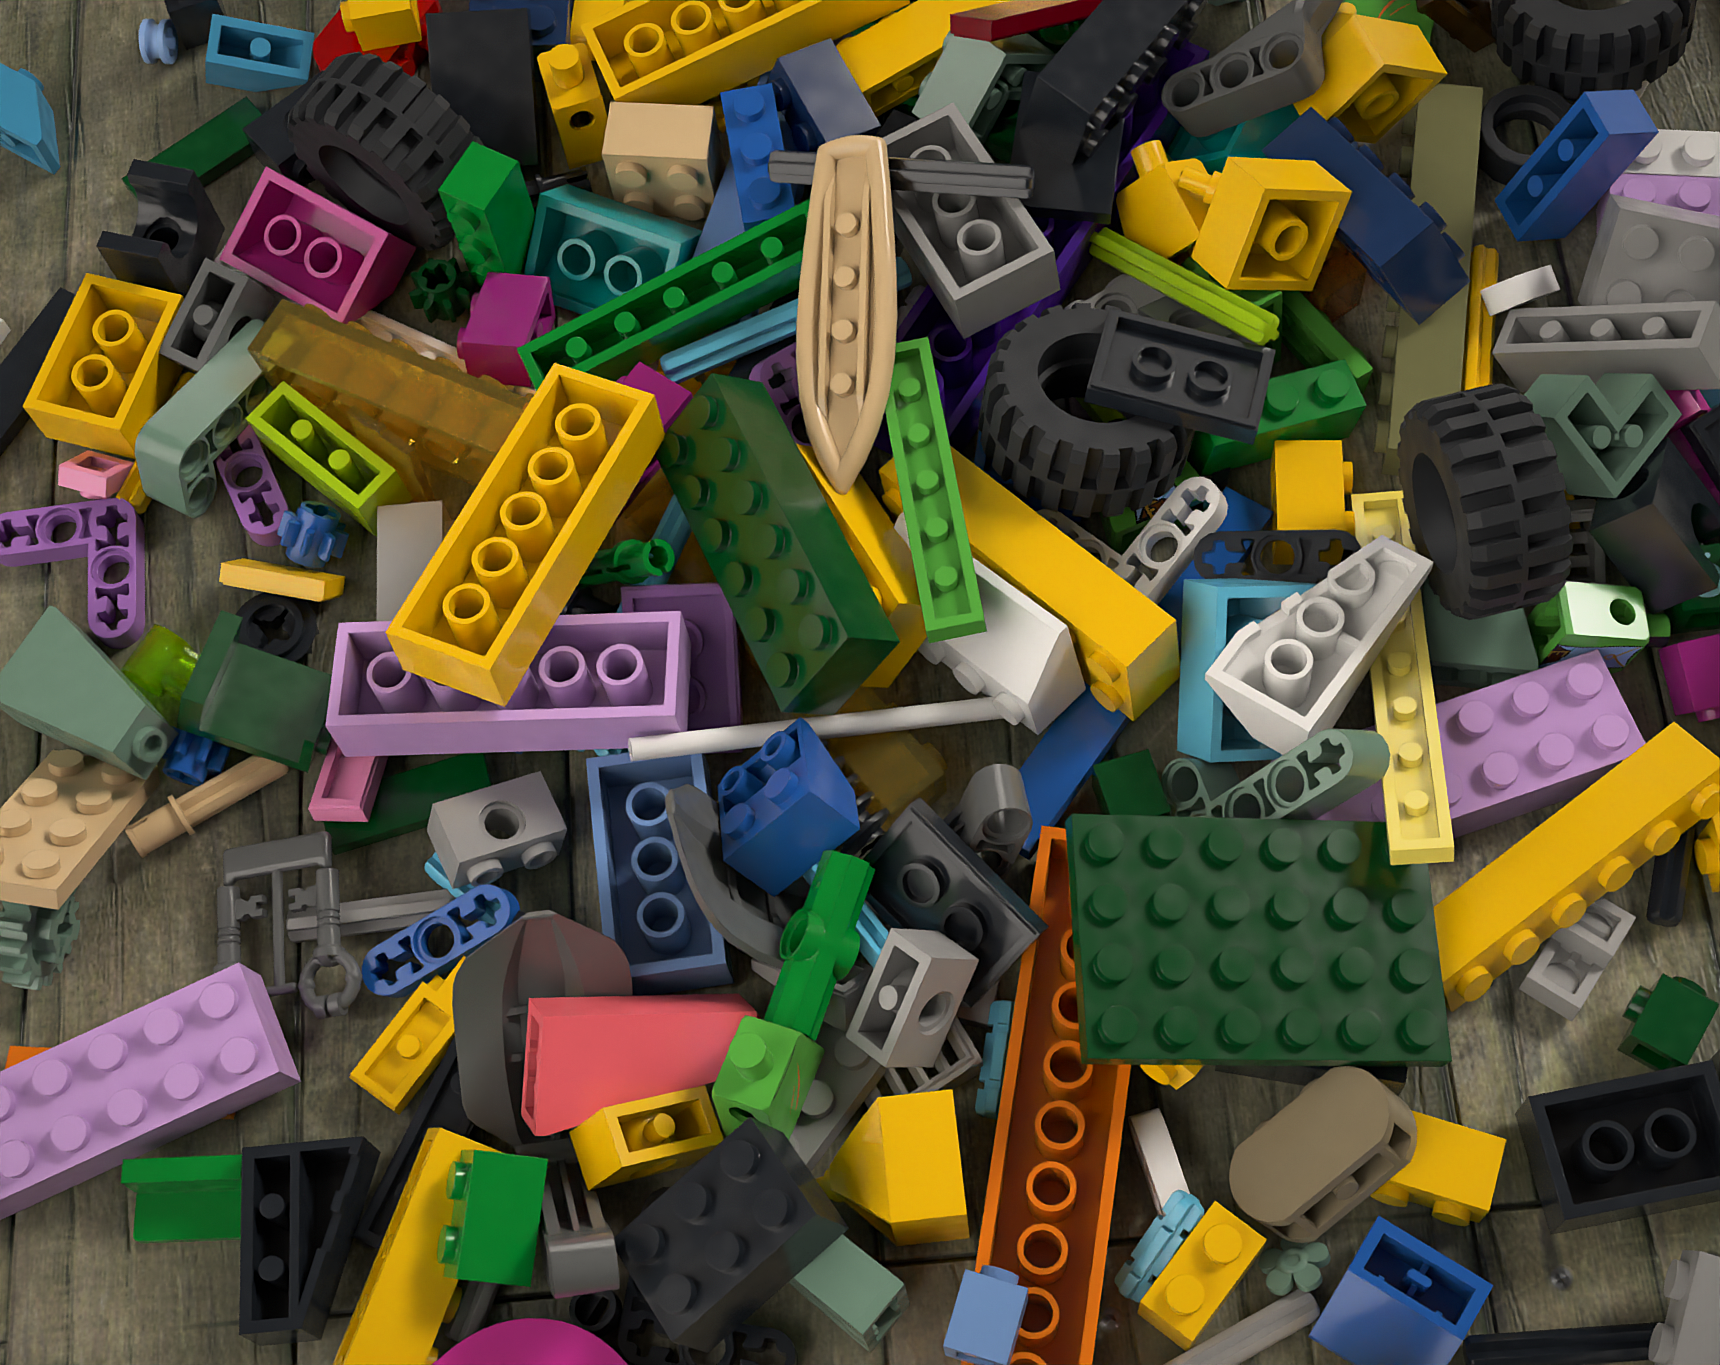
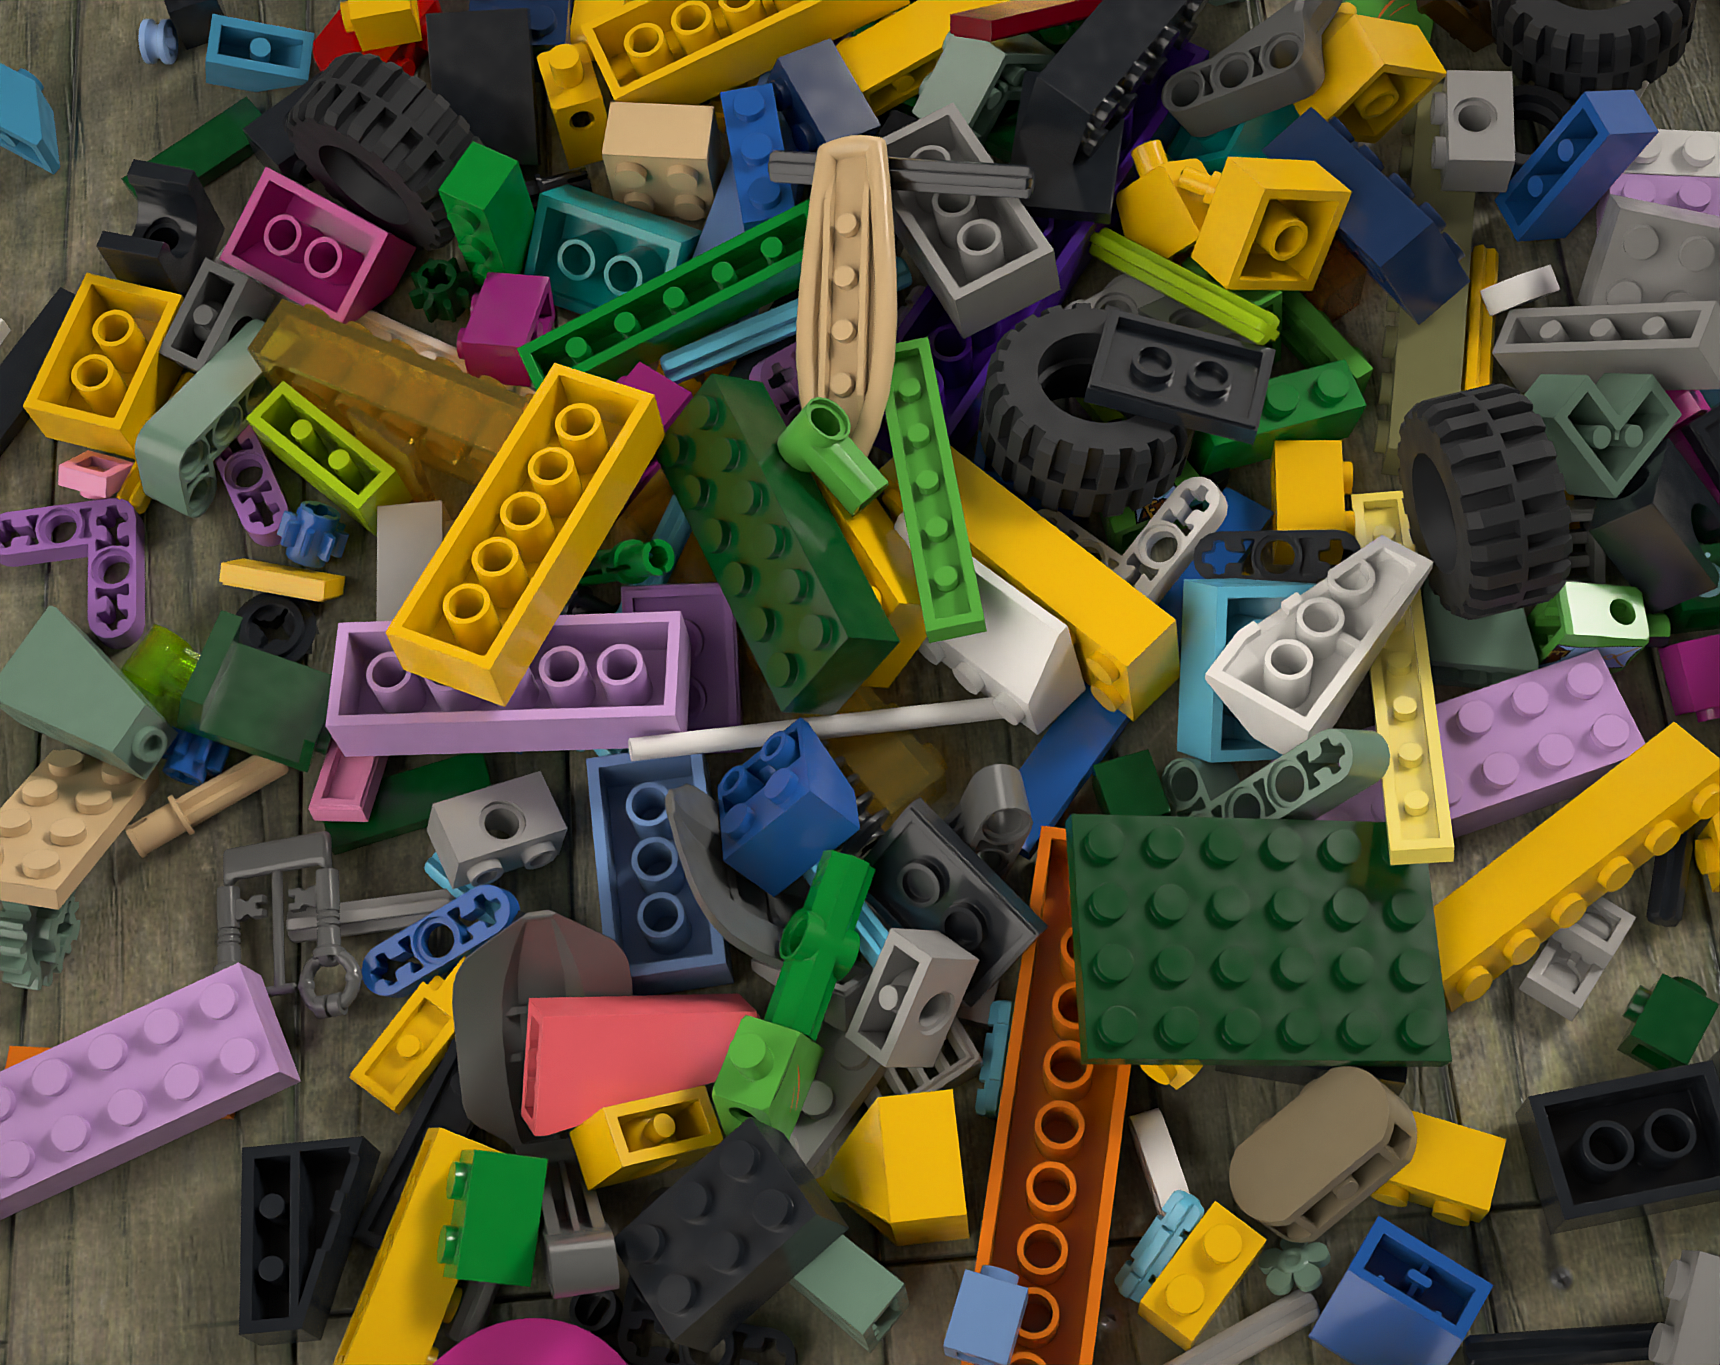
green panel [121,1154,242,1244] -> none
none -> bright green piece [777,397,889,517]
none -> light grey brick [1430,70,1515,192]

